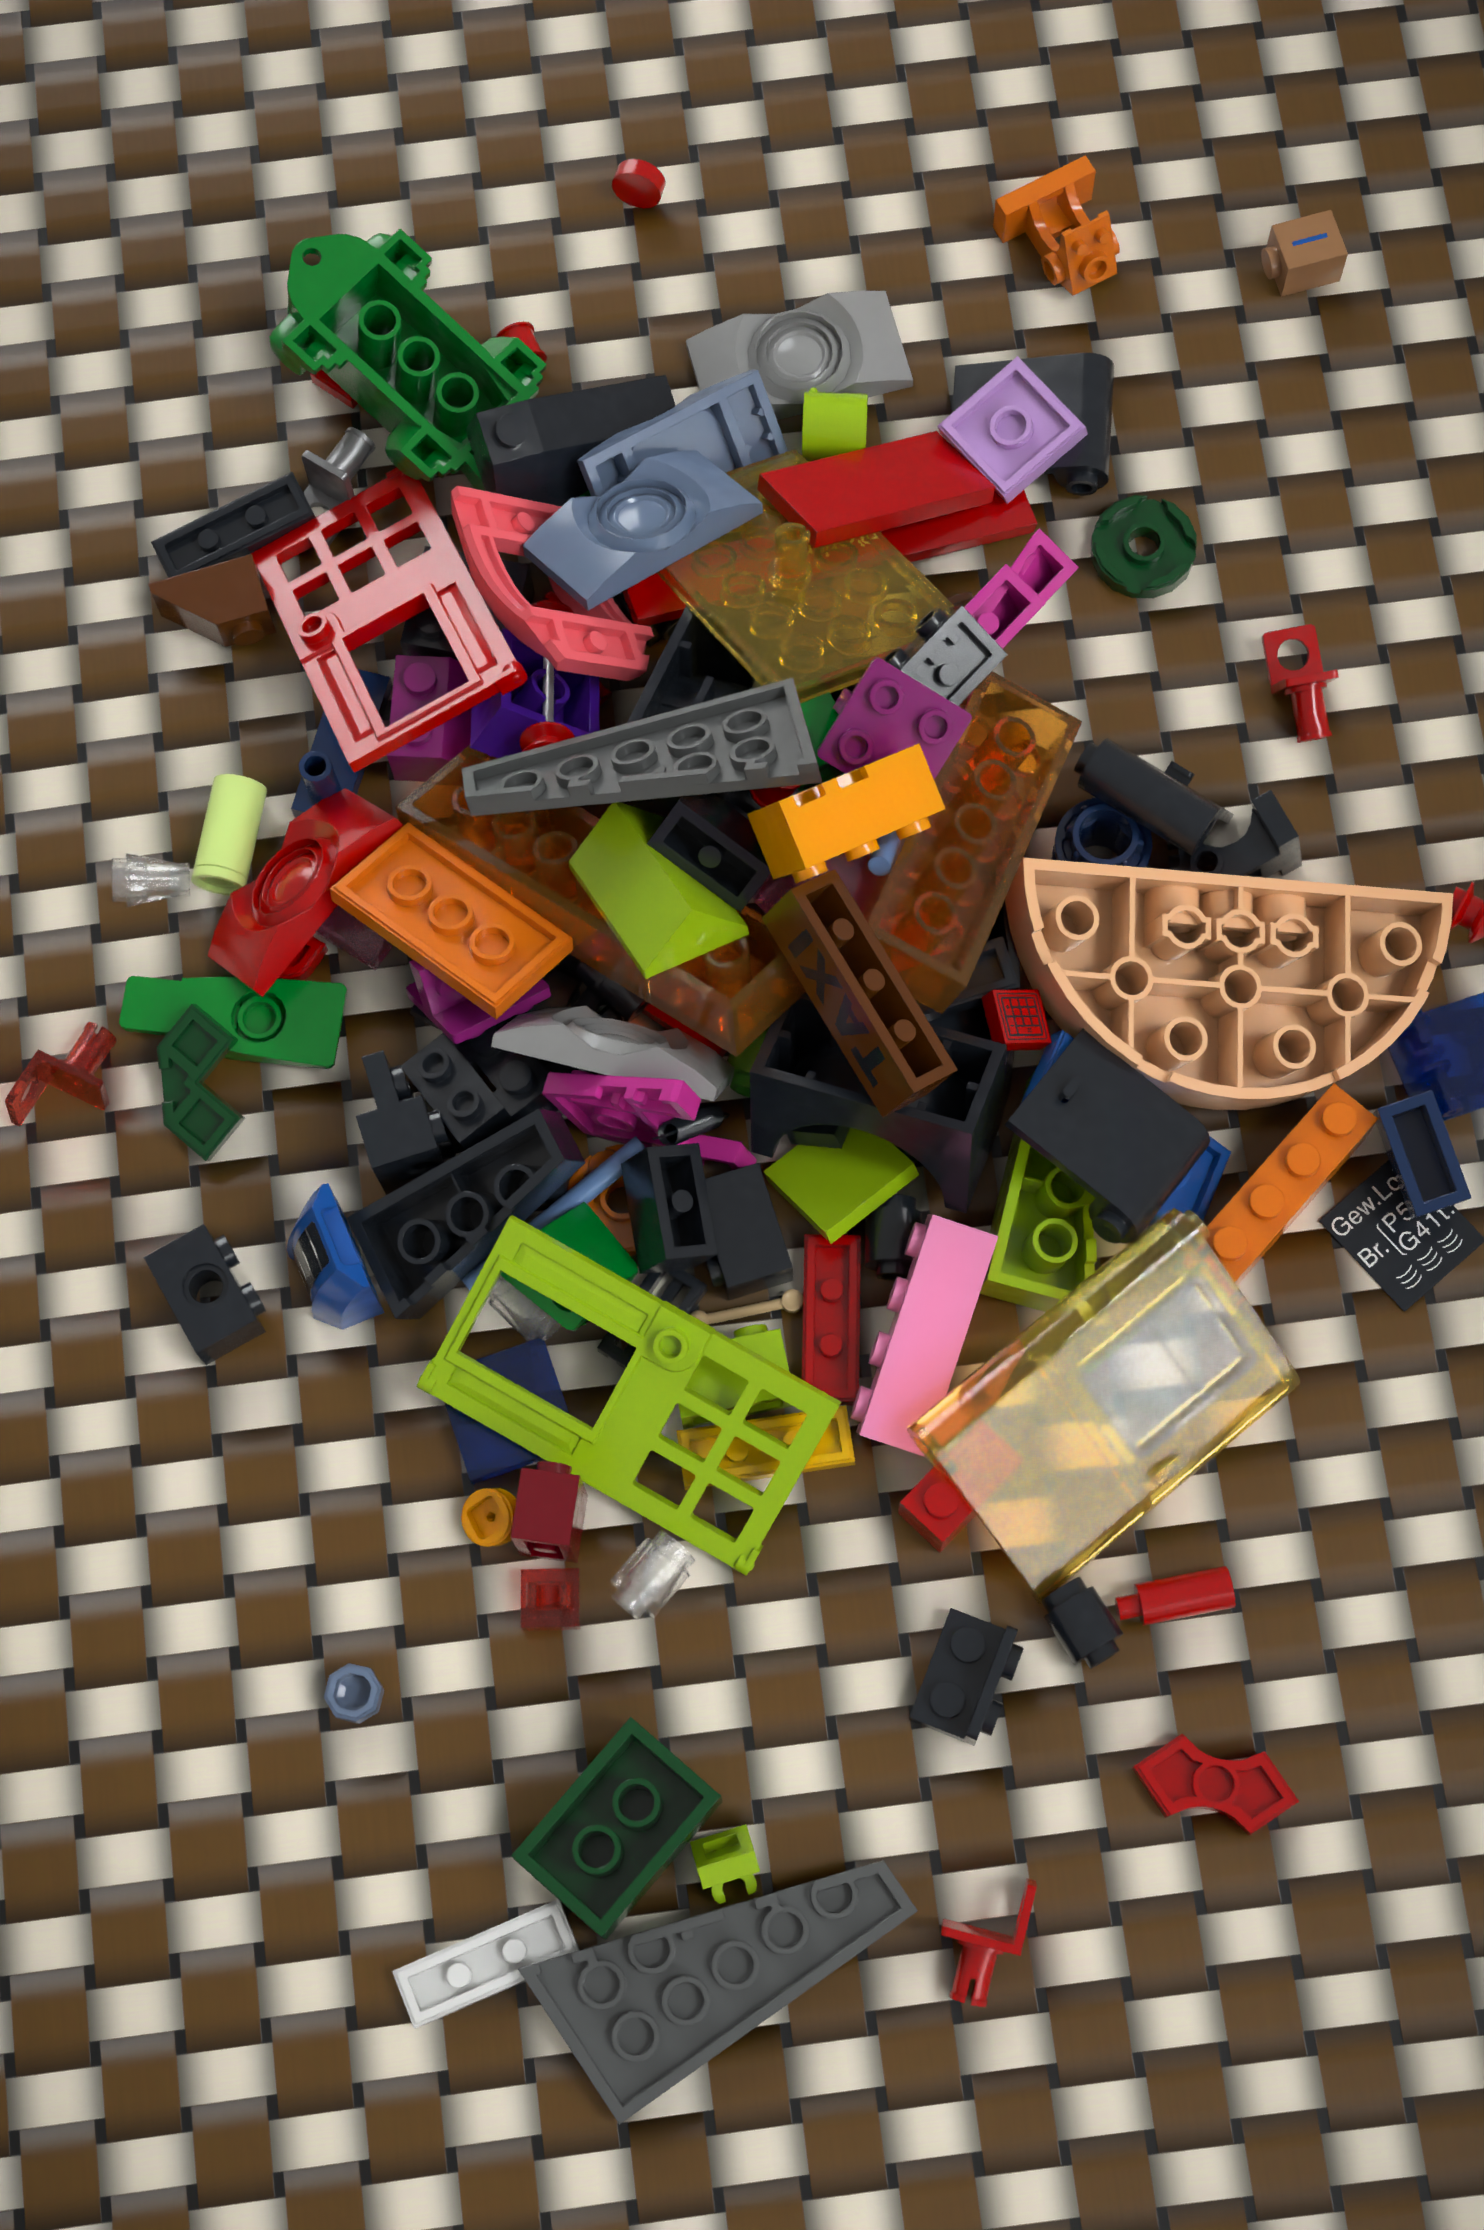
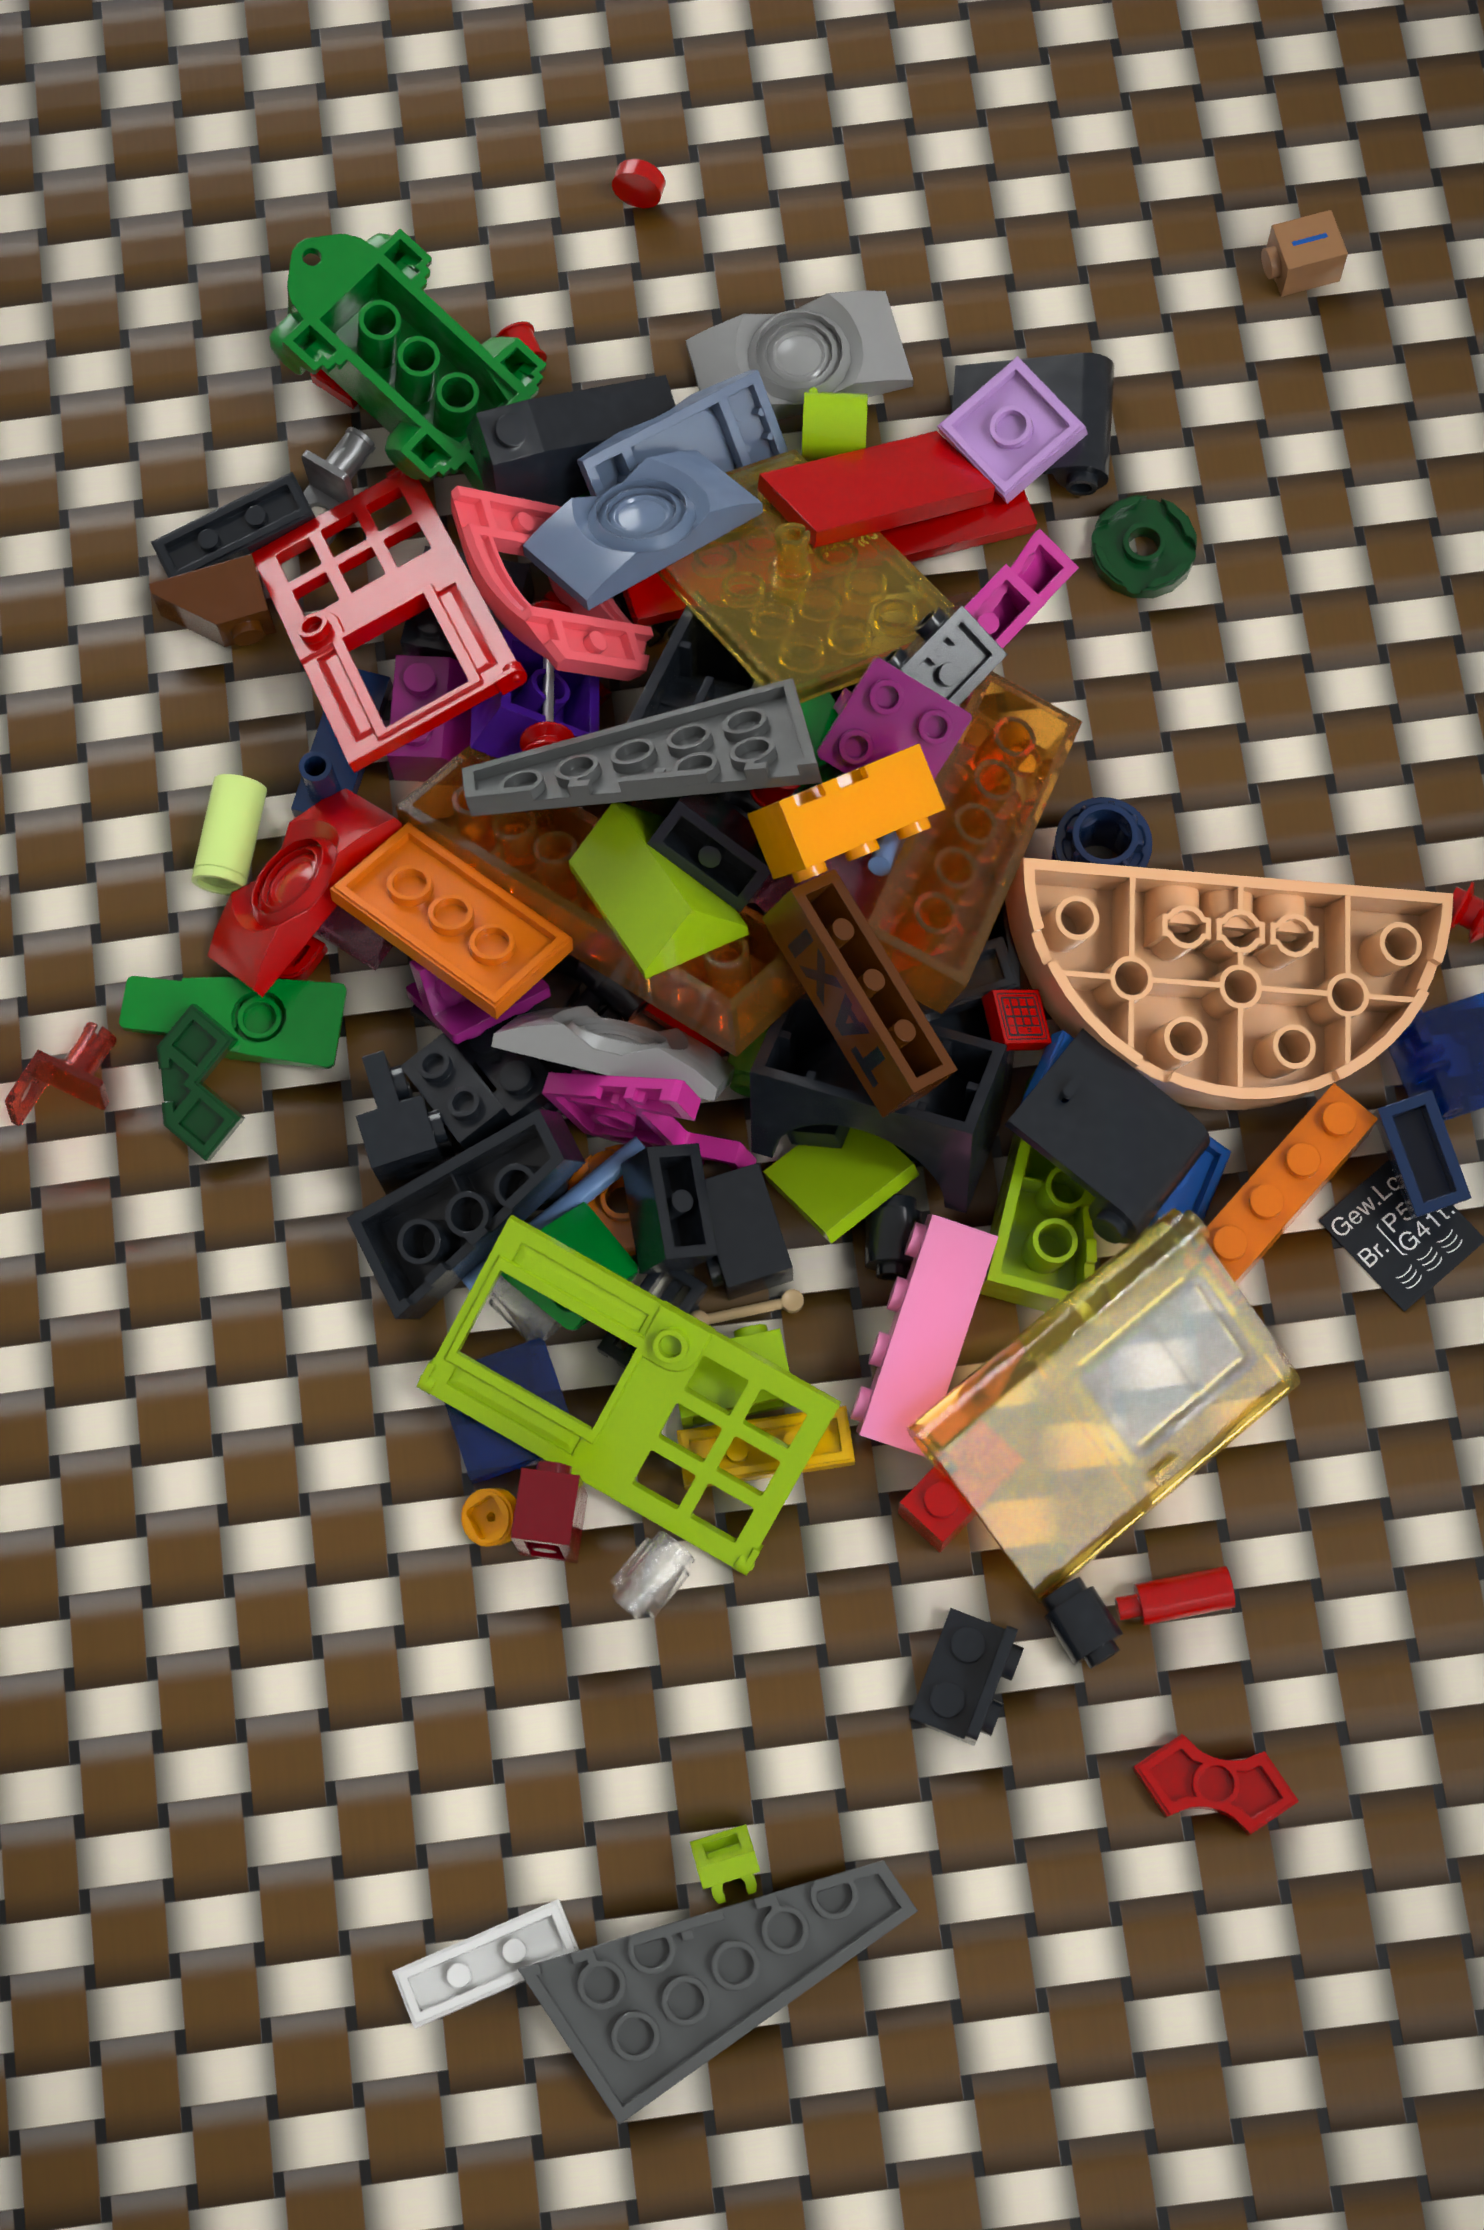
clear cone [112,853,190,907] -> none
black brick [144,1224,266,1365] -> none
blue slope [287,1183,385,1330] -> none
sand blue tile [324,1663,384,1724] -> none
dark green brick [511,1717,723,1940] -> none
clear red tile [521,1568,581,1631] -> none
black piece [652,1104,730,1146] -> none
red tile [802,1234,861,1406] -> none
red bracket [941,1878,1037,2007] -> none
orange tile [993,155,1120,296] -> none
black door [1074,738,1234,856] -> none
black tile [1166,790,1302,878] -> none
red bracket [1262,624,1339,743] -> none

